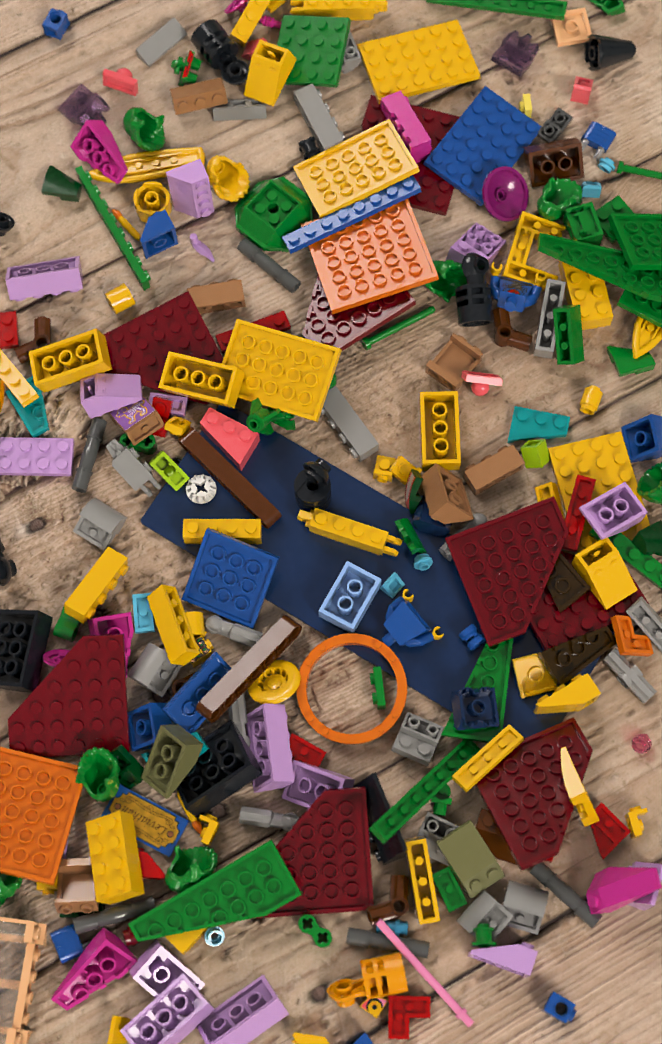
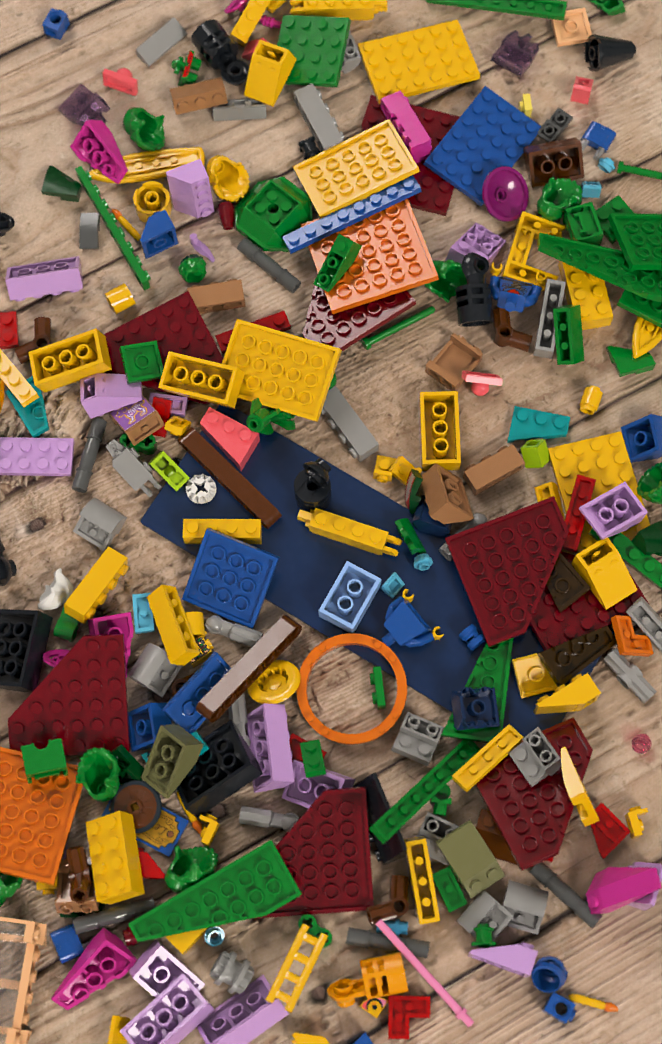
none -> green piece [21,738,68,784]
none -> white hair [38,568,74,611]
none -> reddish brown piece [66,845,93,904]
none -> dark grey slope [79,213,100,249]
none -> reddish brown wheel [110,780,162,834]
none -> green plate [119,341,163,384]
none -> green piece [178,254,206,283]
none -> light grey piece [210,951,255,994]
none -> dark red cone [217,202,235,230]
none -> yellow bar [265,923,328,1013]
none -> green plate [300,739,326,778]
none -> green slope [313,234,362,292]
none -> light grey brick [508,727,561,787]
none -> blue helmet [531,956,568,993]
none -> yellow piece [568,994,619,1012]

